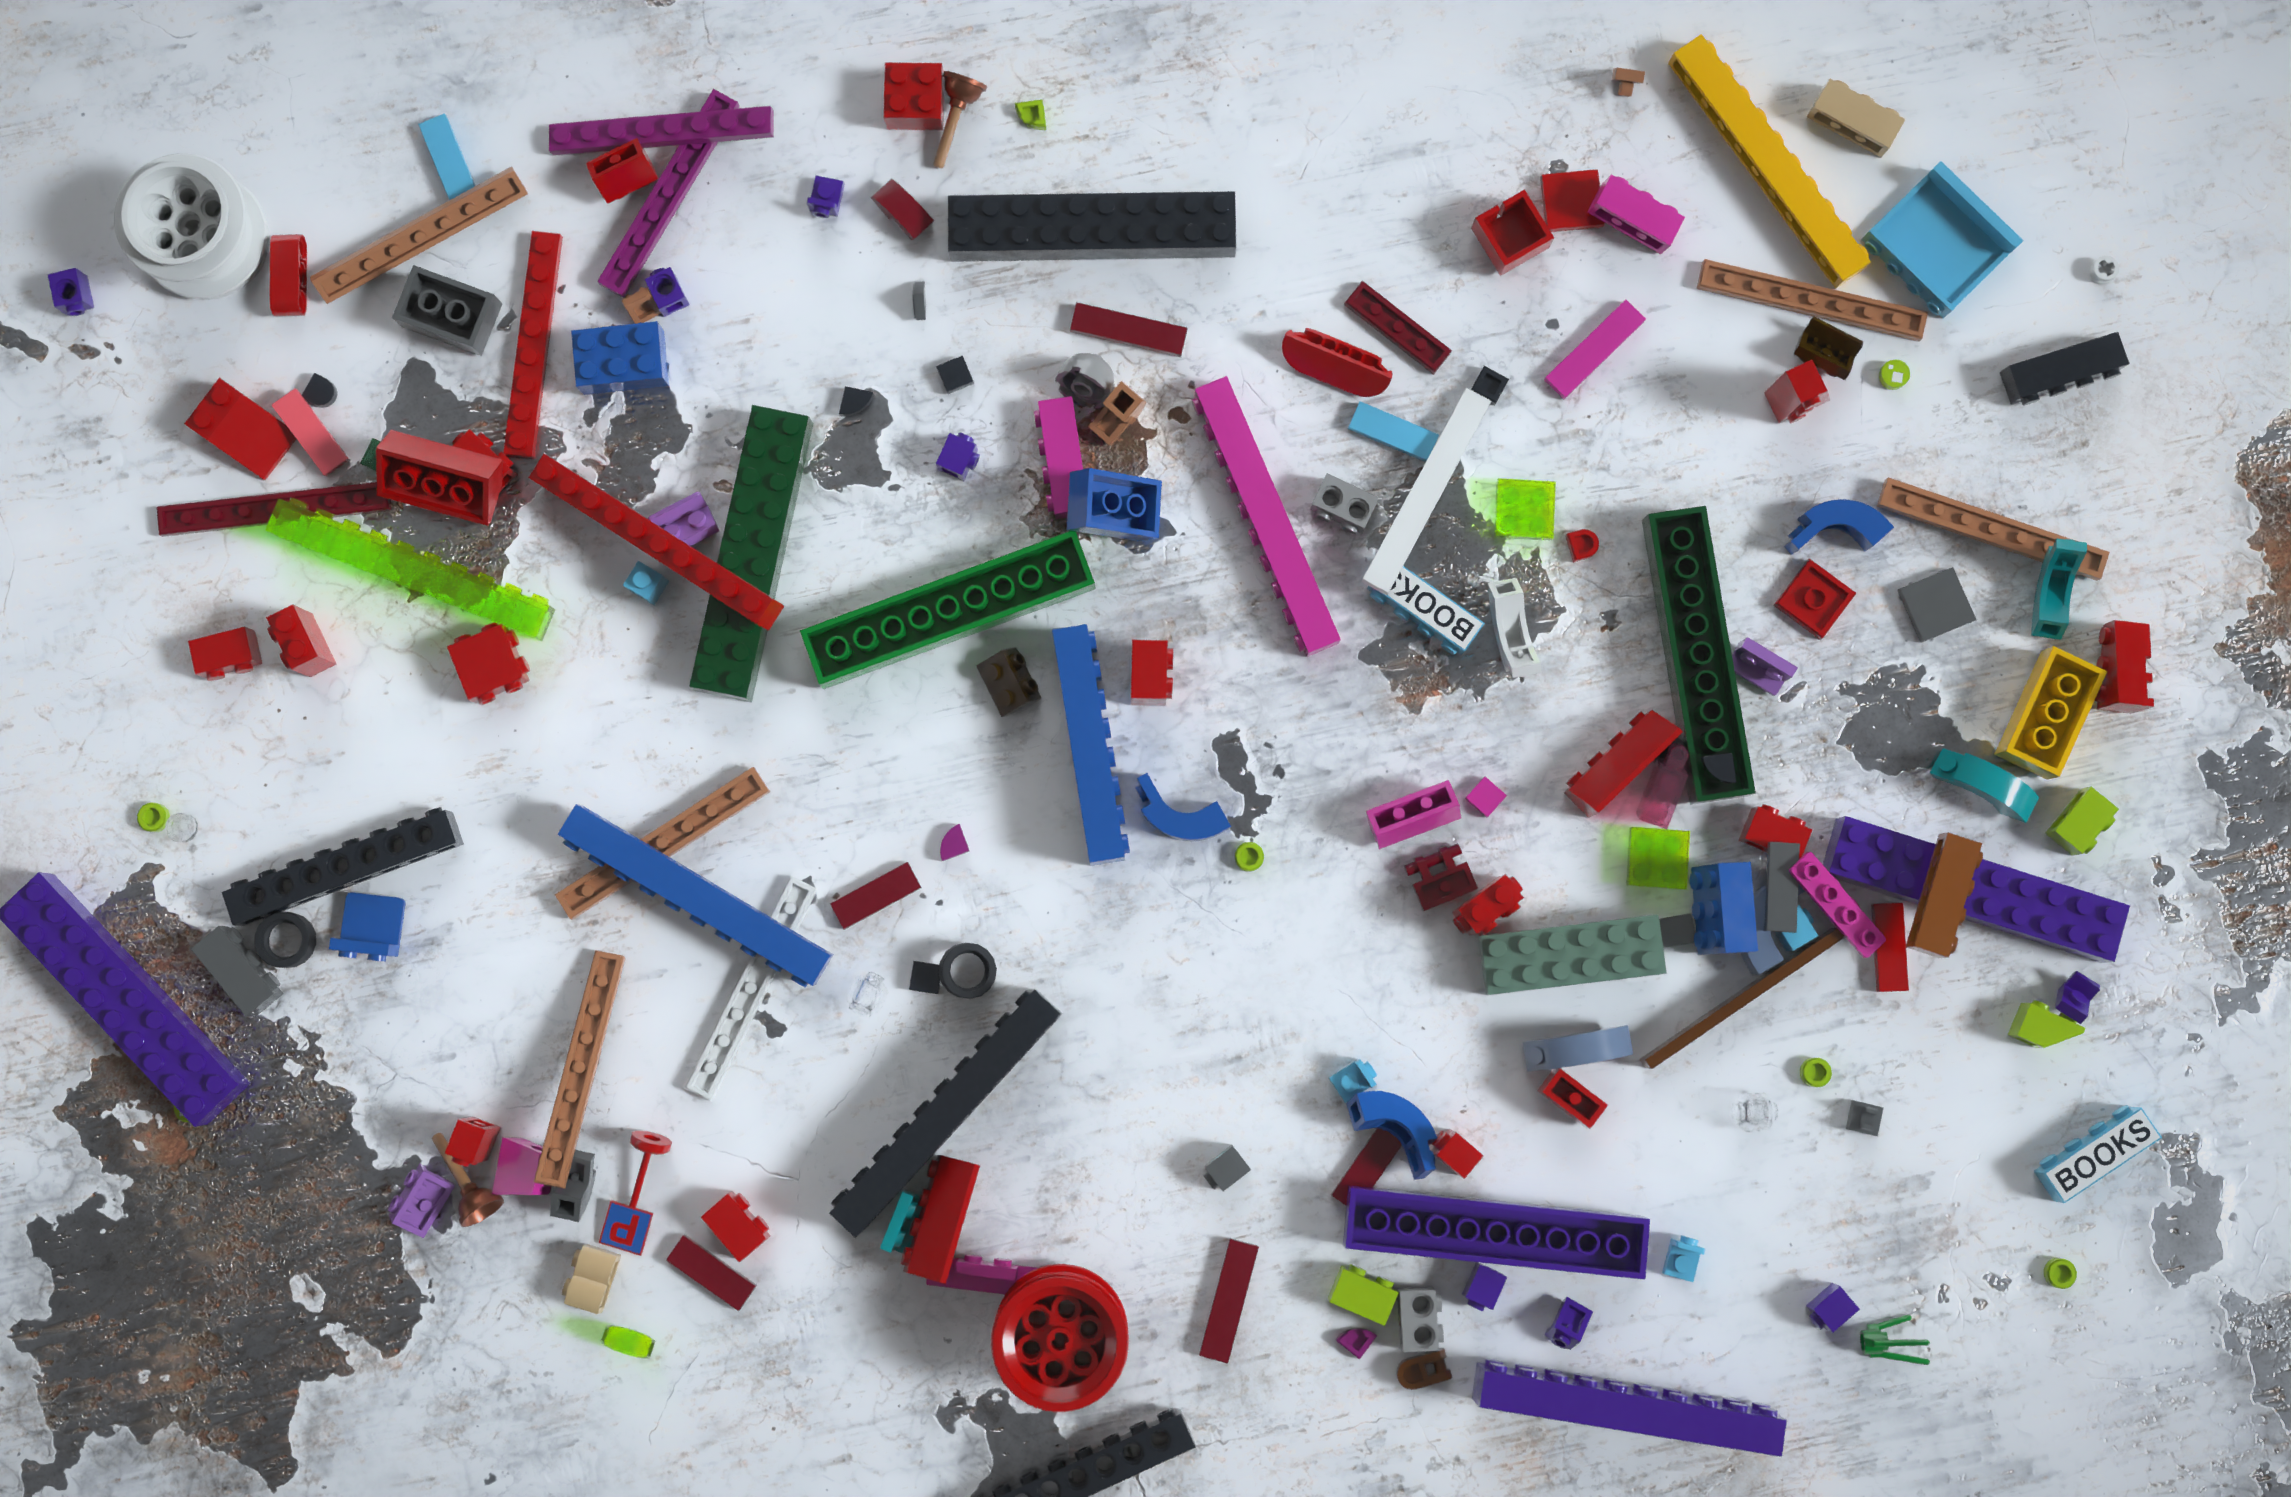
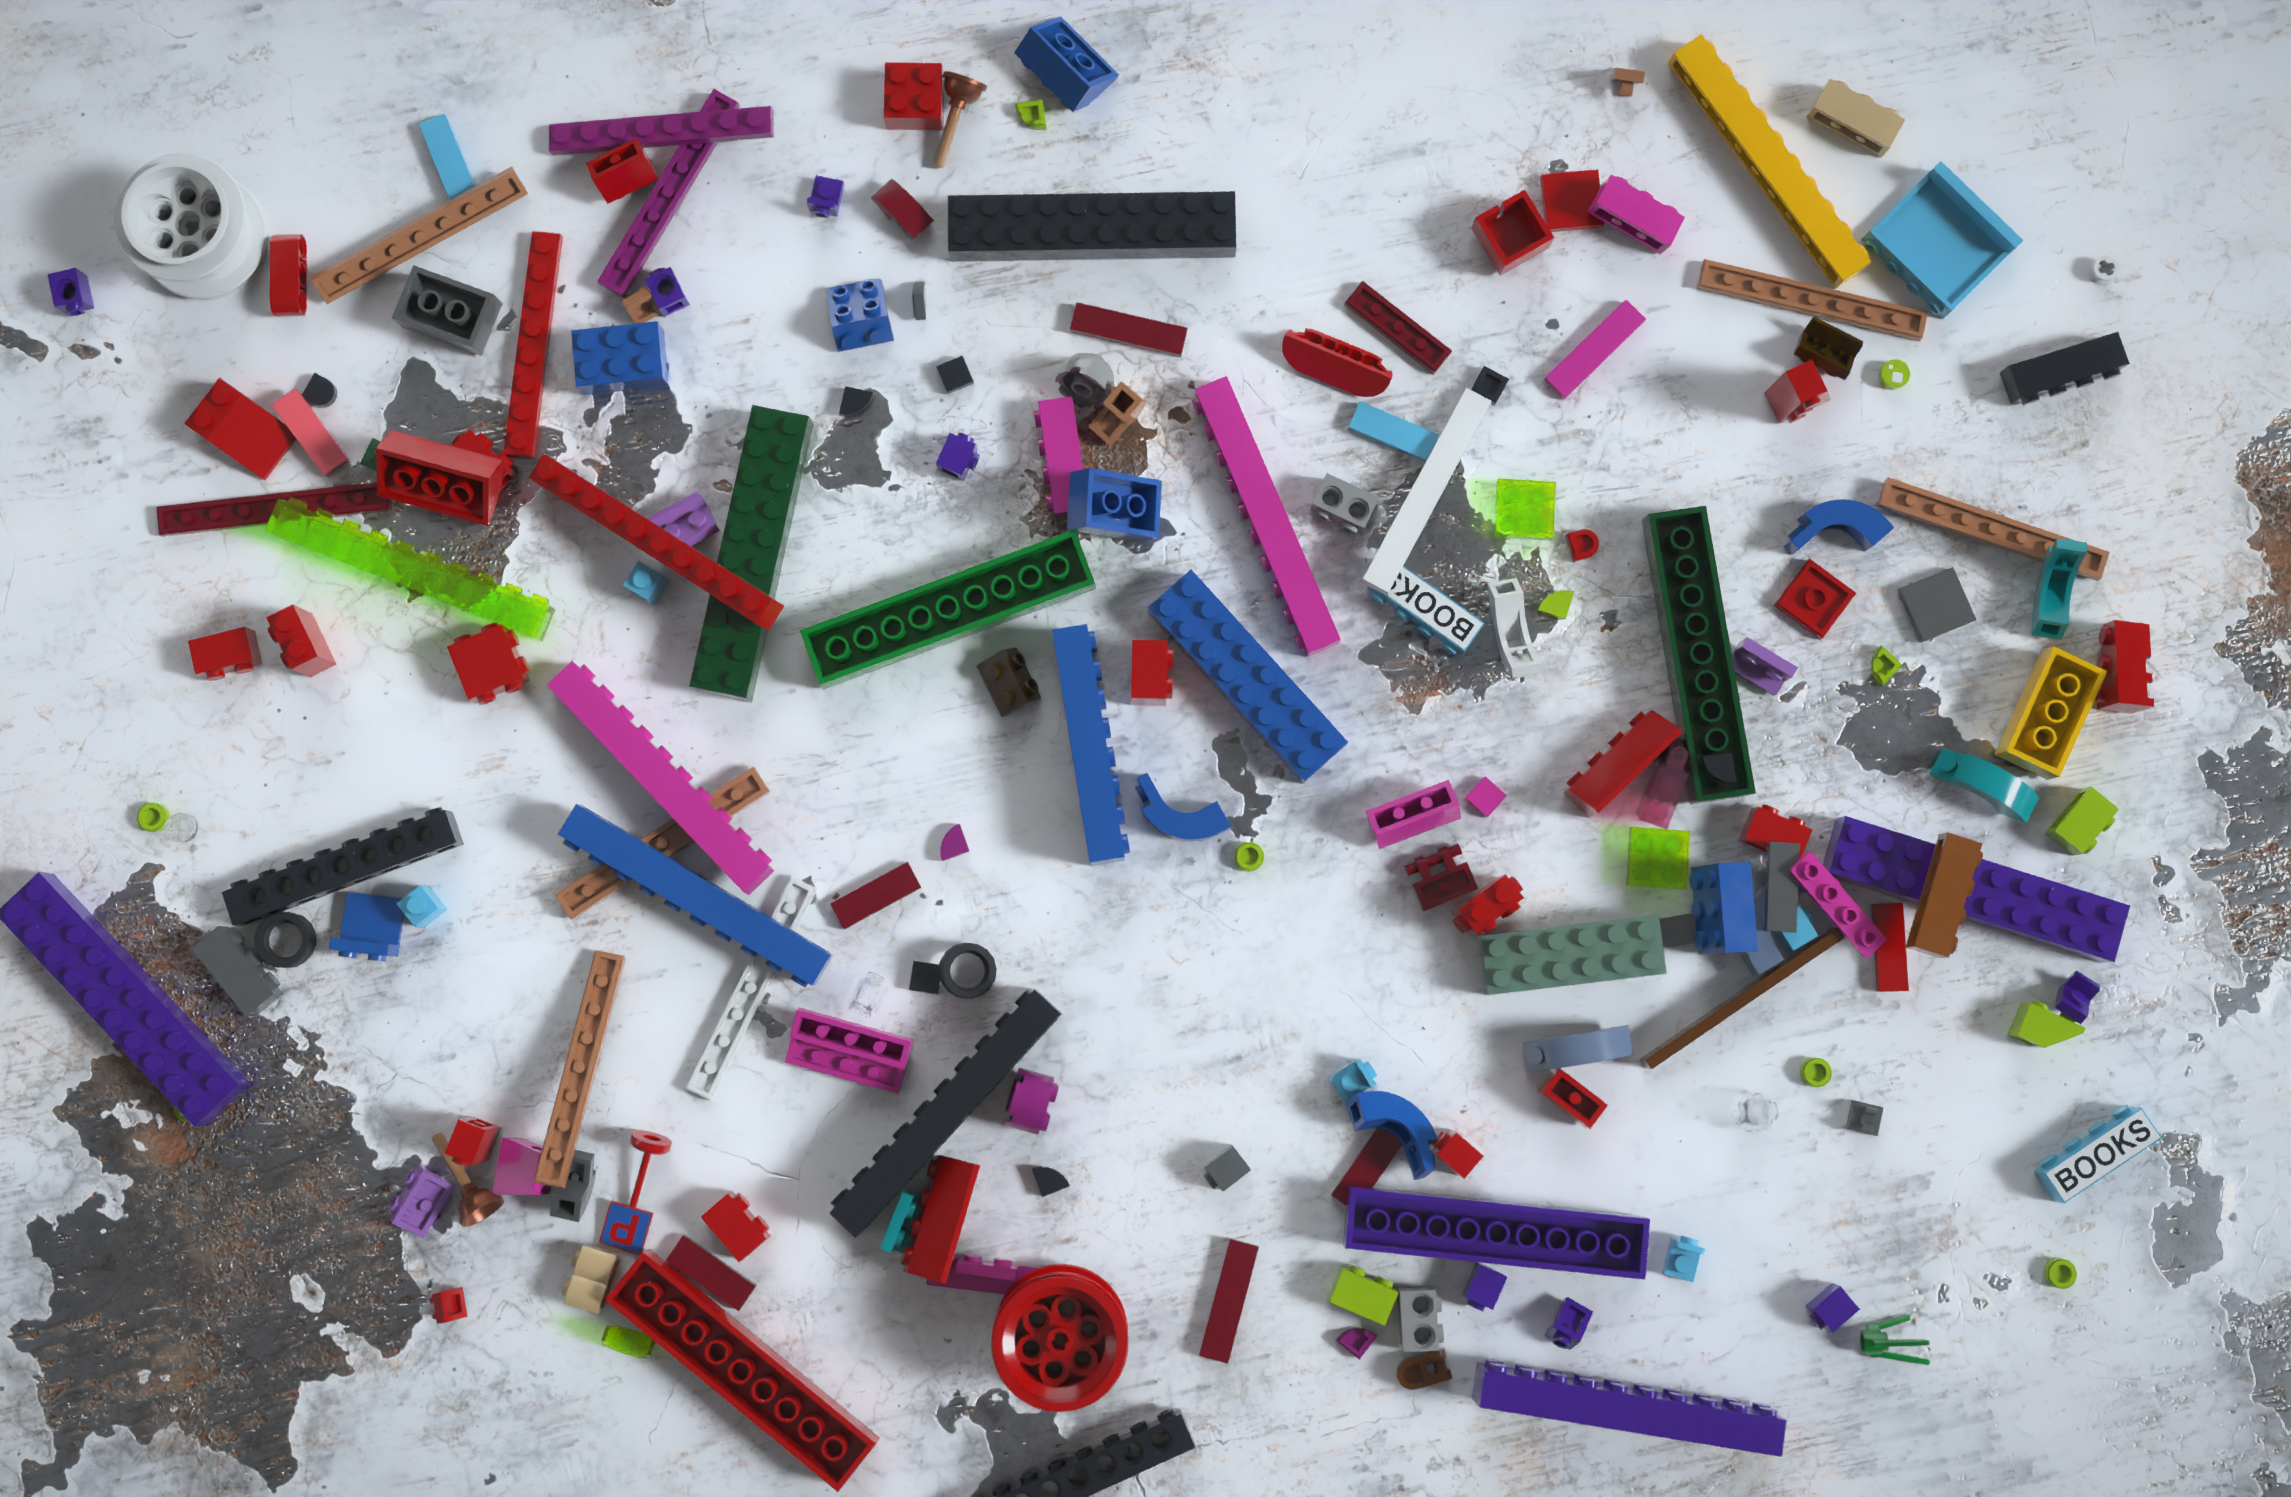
none -> medium azure brick [397,885,448,928]
none -> red tile [429,1287,467,1324]
none -> dark pink brick [547,661,775,895]
none -> red brick [605,1249,880,1492]
none -> dark pink brick [785,1007,913,1094]
none -> blue bracket [826,278,894,352]
none -> magenta brick [1003,1067,1059,1135]
none -> blue slope [1014,16,1119,112]
none -> black tile [1032,1166,1070,1197]
none -> blue brick [1148,569,1348,784]
none -> lime tile [1537,590,1574,620]
none -> lime tile [1871,645,1903,687]

